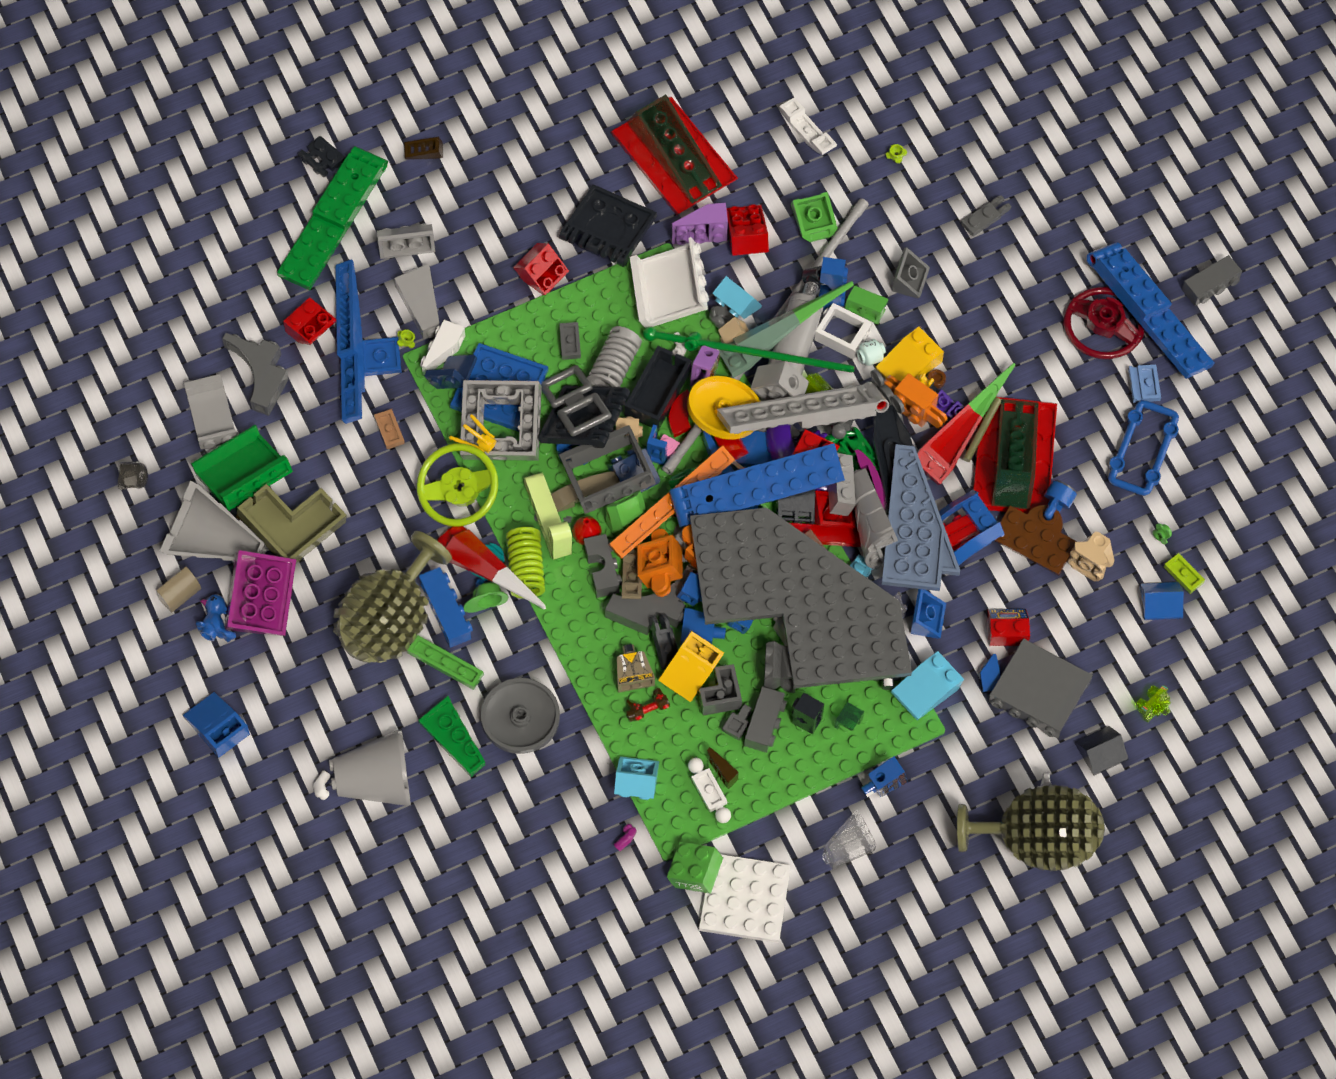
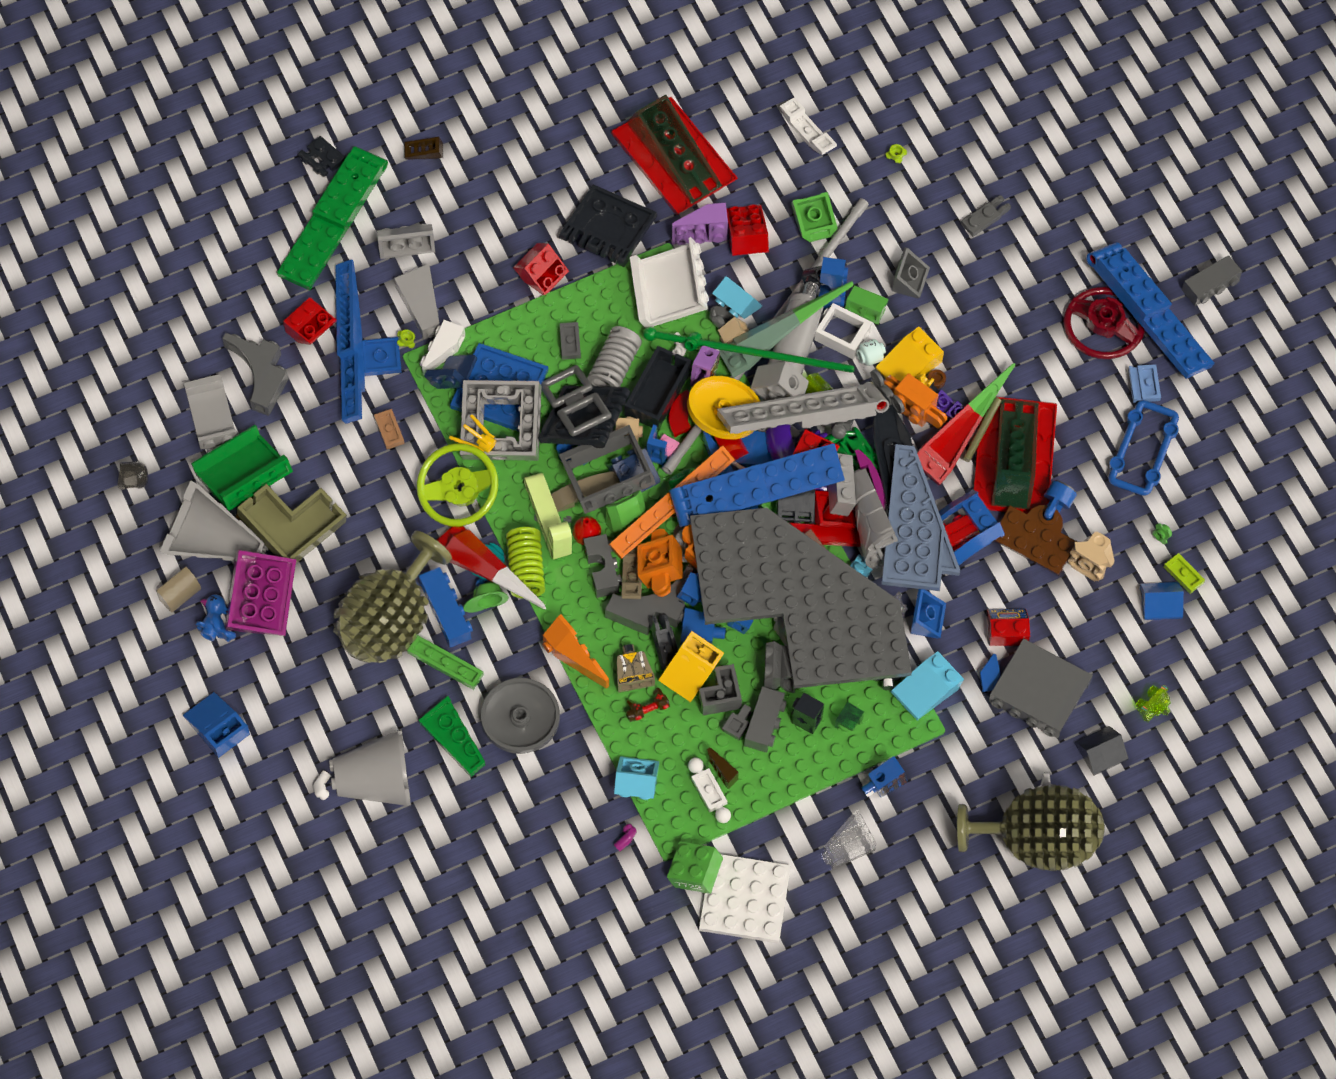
none -> orange wedge [542,614,609,689]

